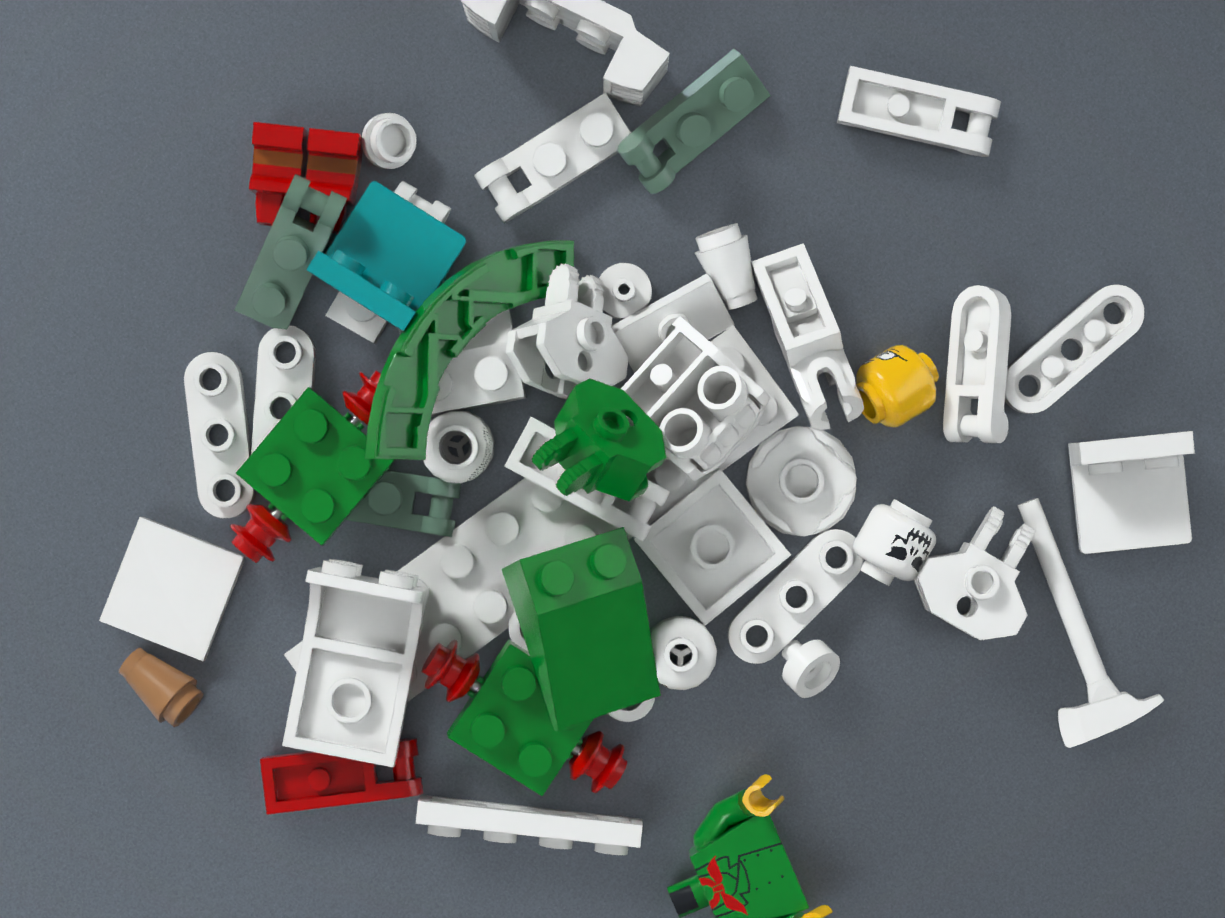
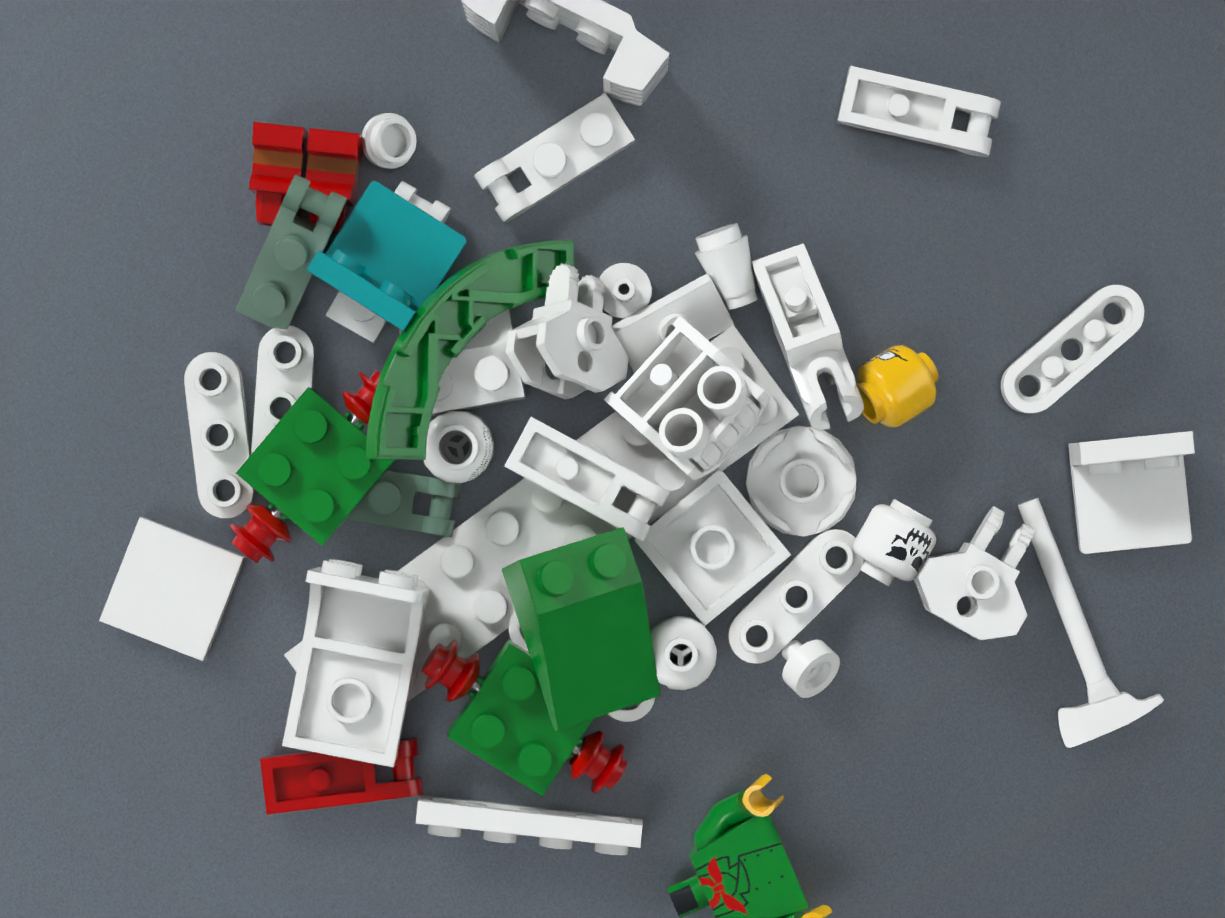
medium nougat cone [119,647,204,727] -> none
green hinge [531,378,666,502] -> none
sand green plate [617,49,771,194] -> none
white plate [943,285,1011,443] -> none

